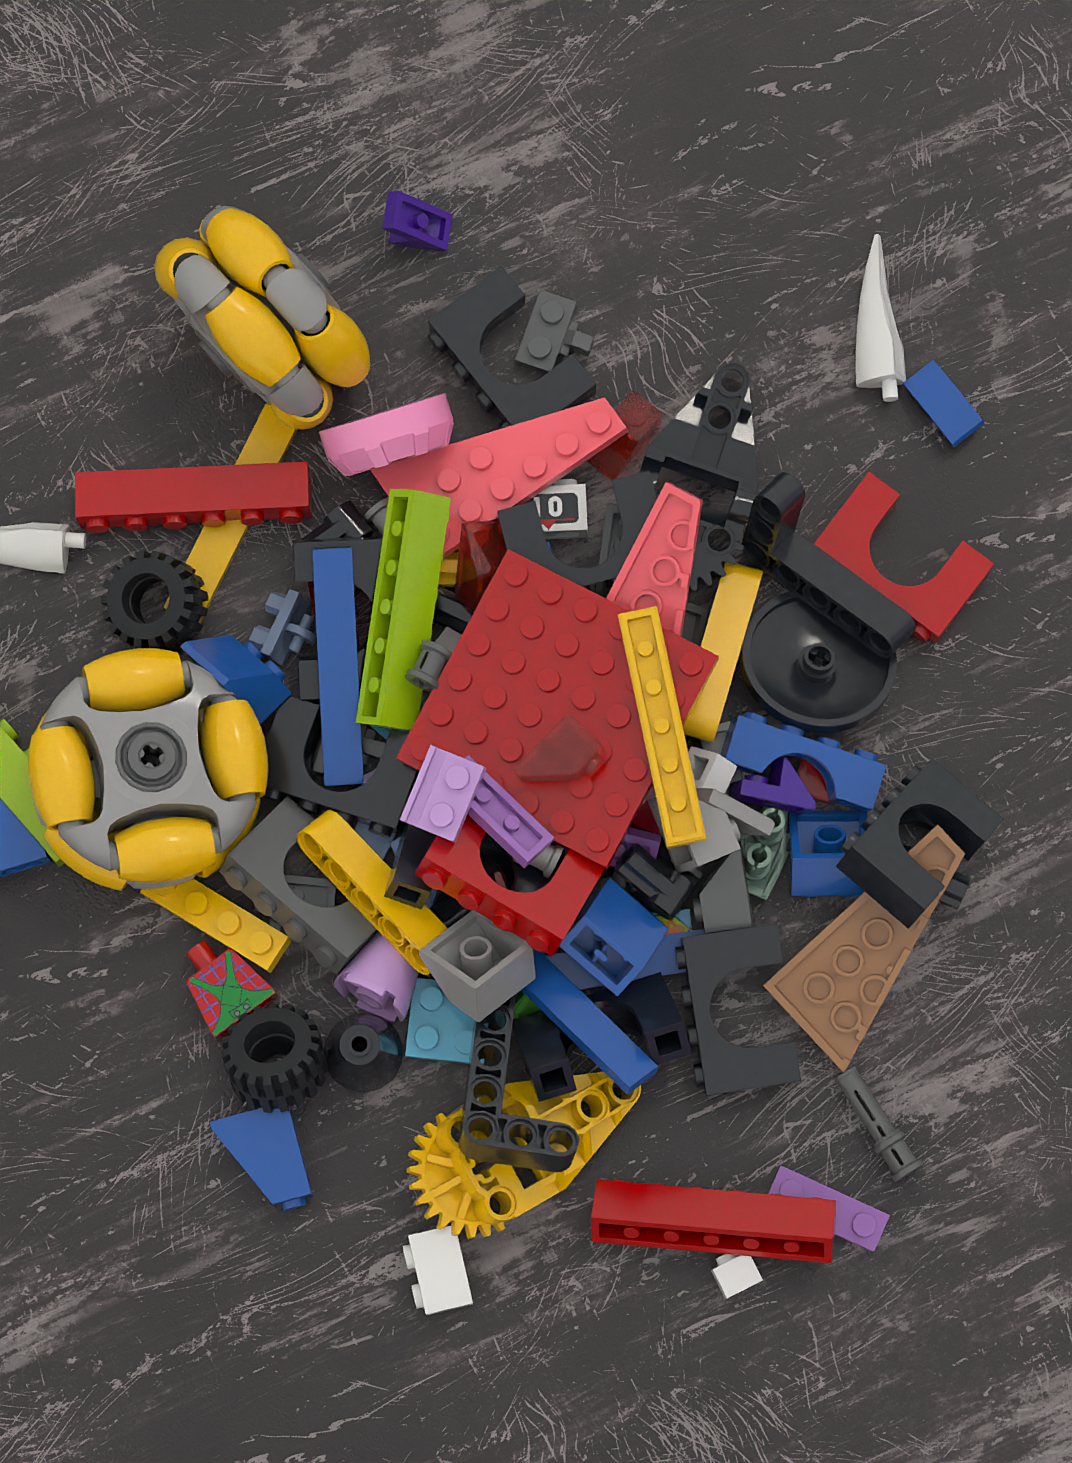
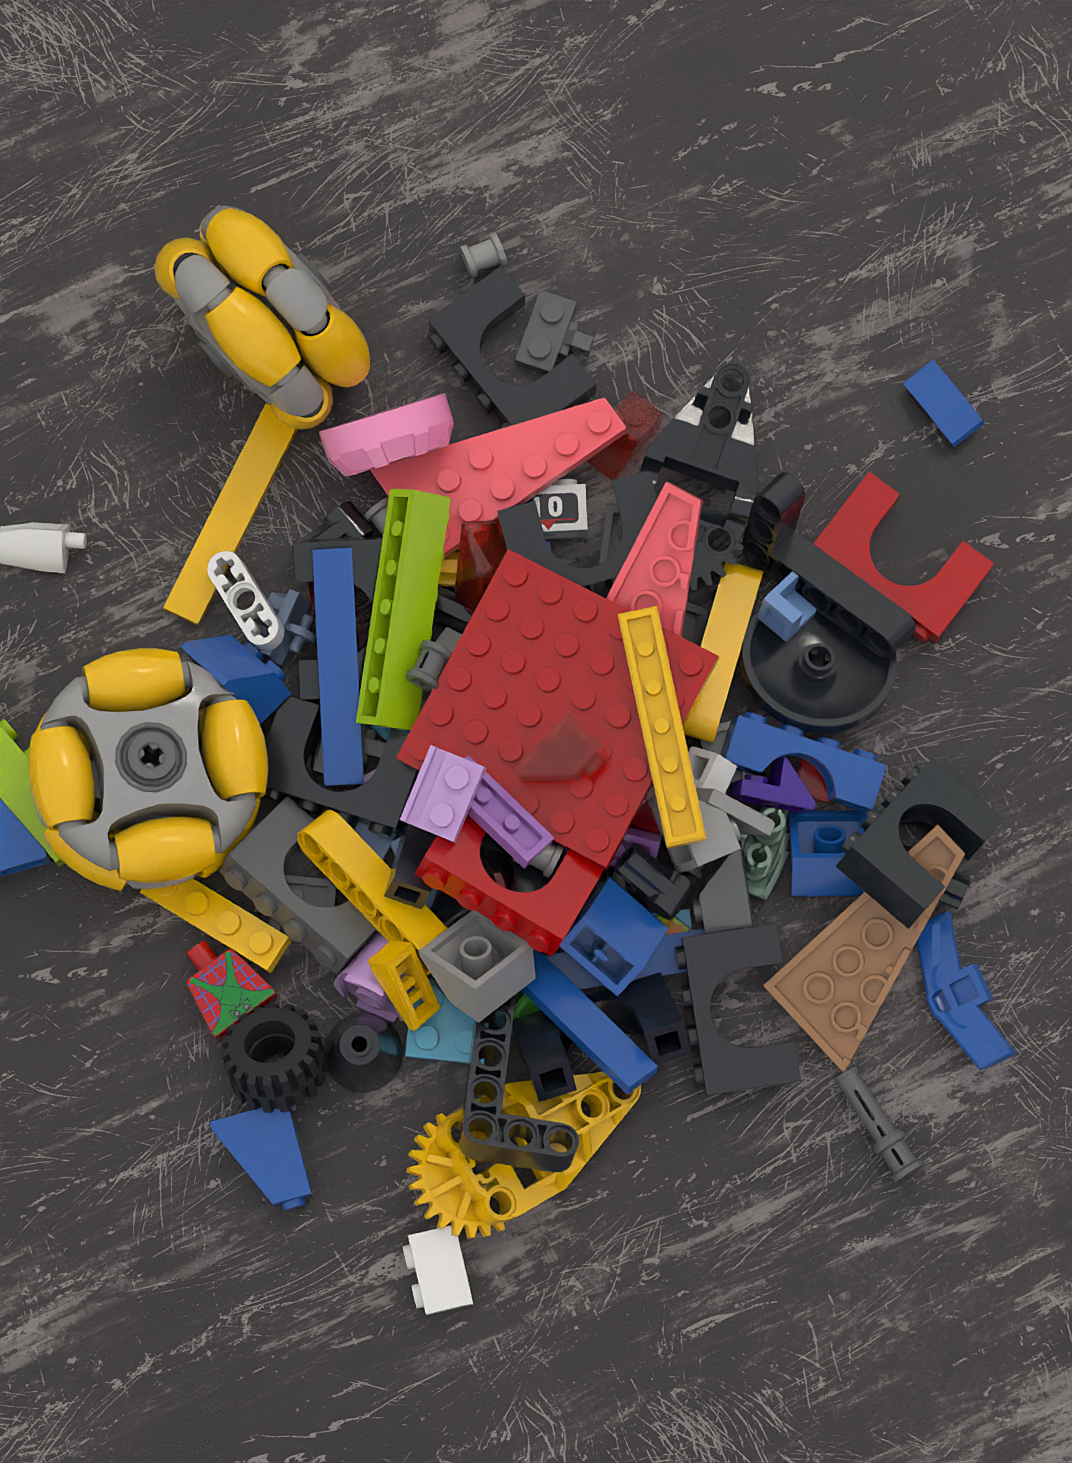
red brick [75,461,312,533] -> none
black tyre [101,550,208,651] -> none
dark purple slope [382,191,453,251] -> none
red brick [591,1179,836,1263] -> none
white plate [711,1254,763,1299] -> none
medium lavender plate [768,1166,890,1252] -> none
white piece [855,234,906,402] -> none
none -> white beam [207,551,284,650]
none -> yellow slope [368,940,441,1031]
none -> light grey bush [460,233,508,279]
none -> medium blue panel [757,571,816,642]
none -> blue plate [916,911,1018,1071]

